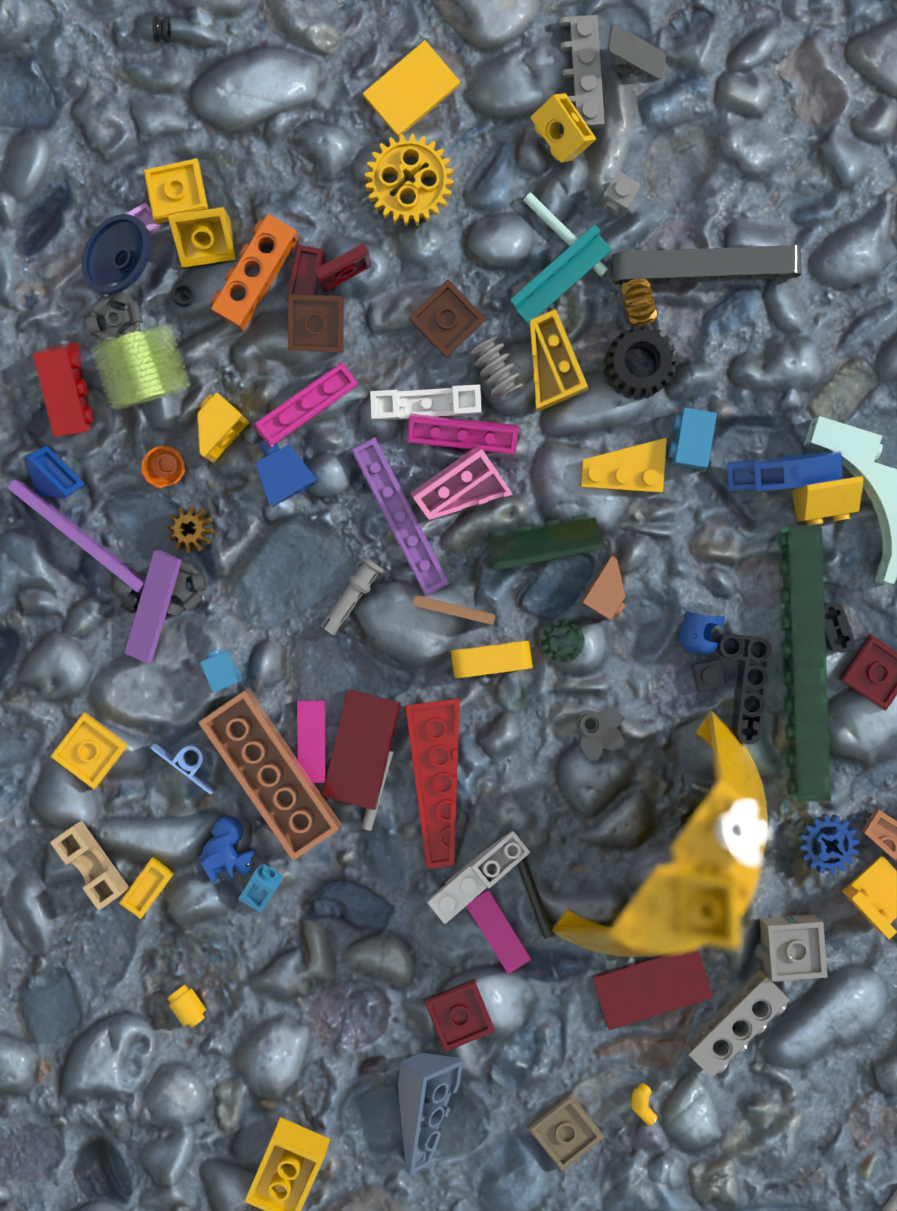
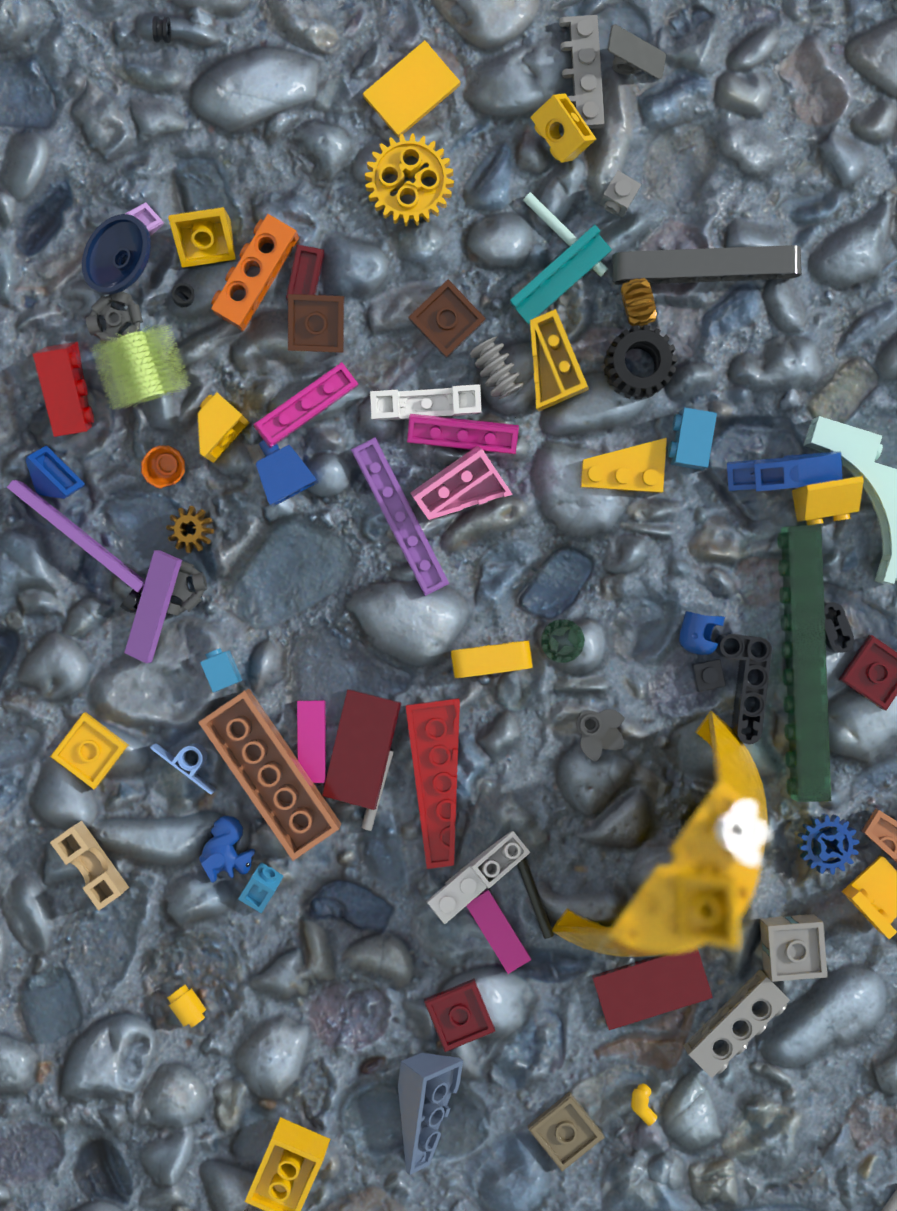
yellow tile [119,857,174,919] -> none
yellow tile [144,158,208,224] -> none
dark red tile [315,243,371,292] -> none
light grey pin [320,556,384,635] -> none
medium nougat tile [412,595,495,625] -> none
clear green slope [486,514,605,572] -> none
nougat slope [580,556,626,620] -> none

